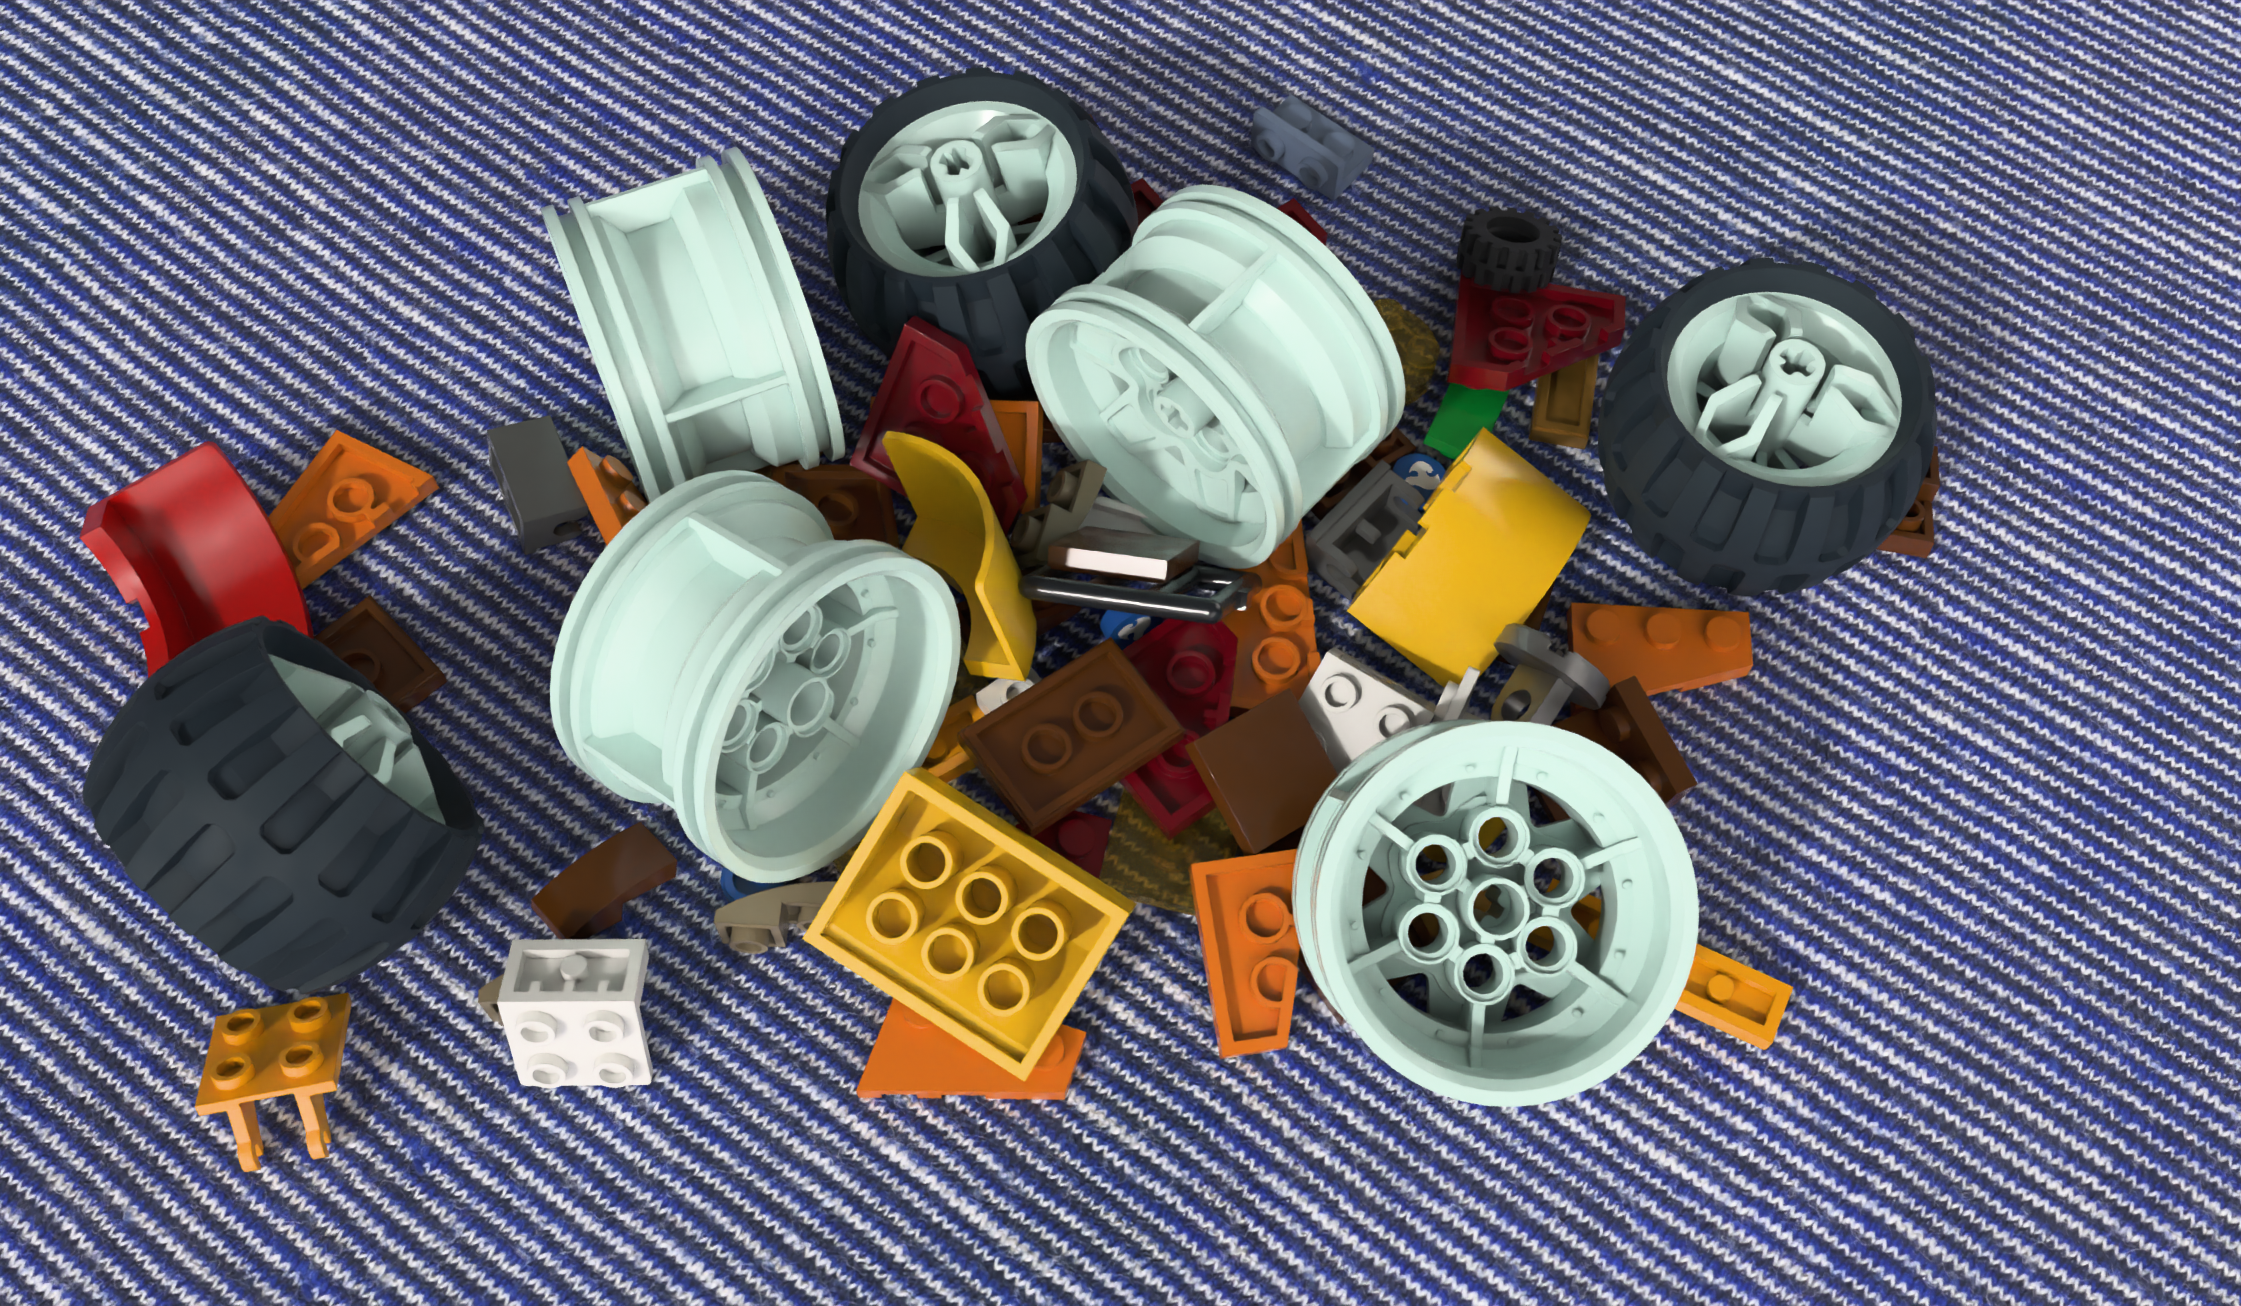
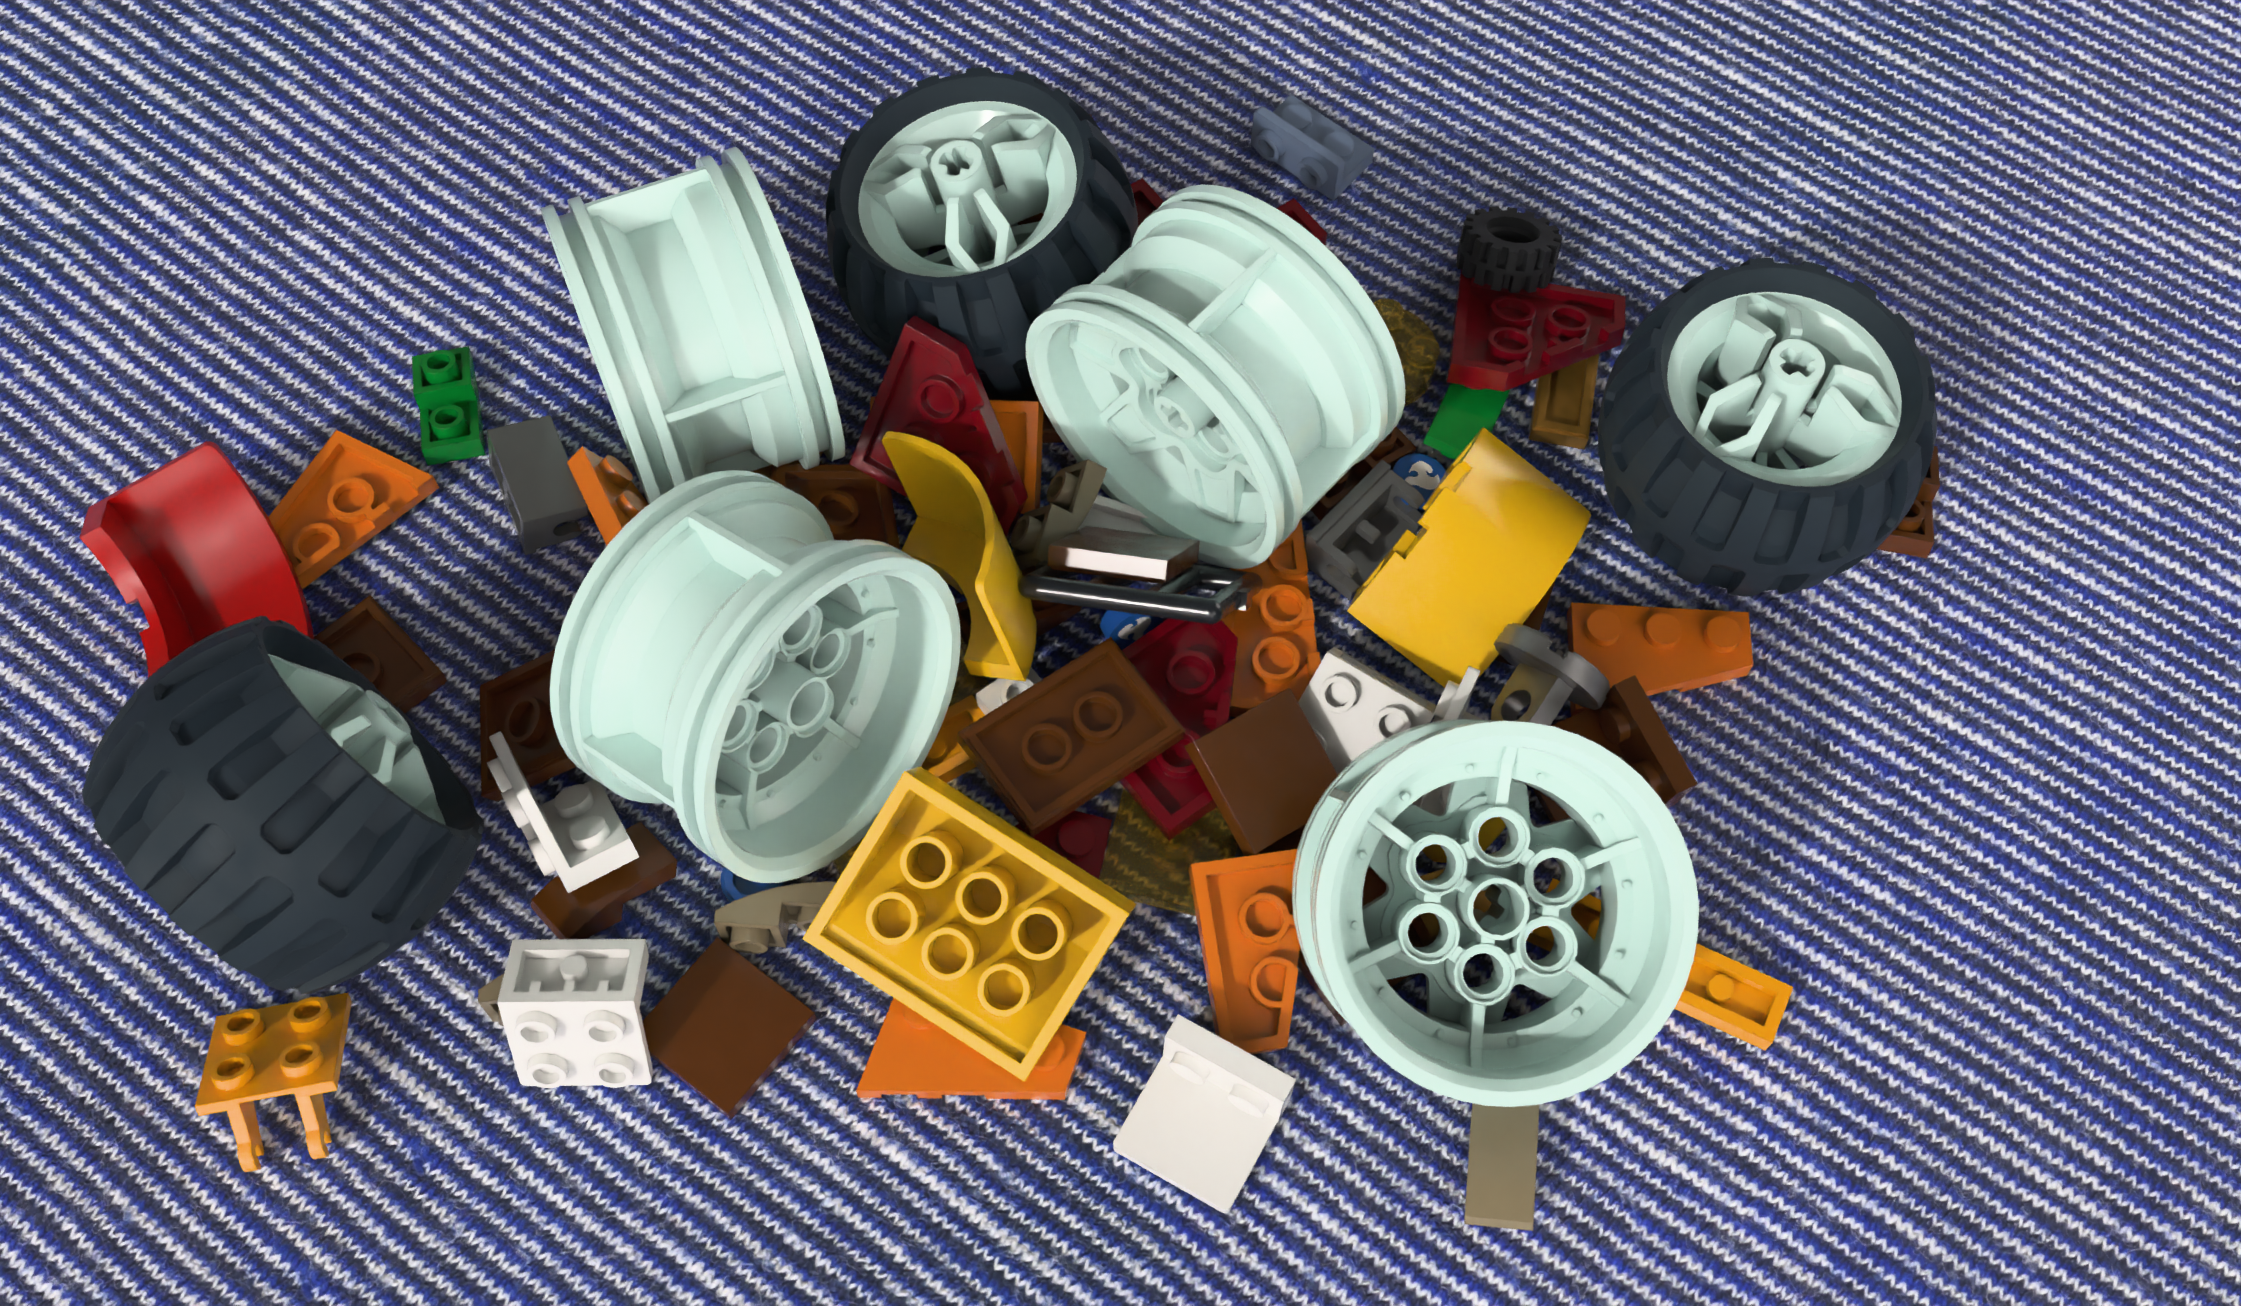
none -> green slope [412,346,486,466]
none -> reddish brown tile [480,649,577,802]
none -> white bracket [487,731,639,893]
none -> reddish brown tile [643,937,817,1120]
none -> white bracket [1113,1014,1296,1213]
none -> dark tan slope [1464,1103,1539,1231]

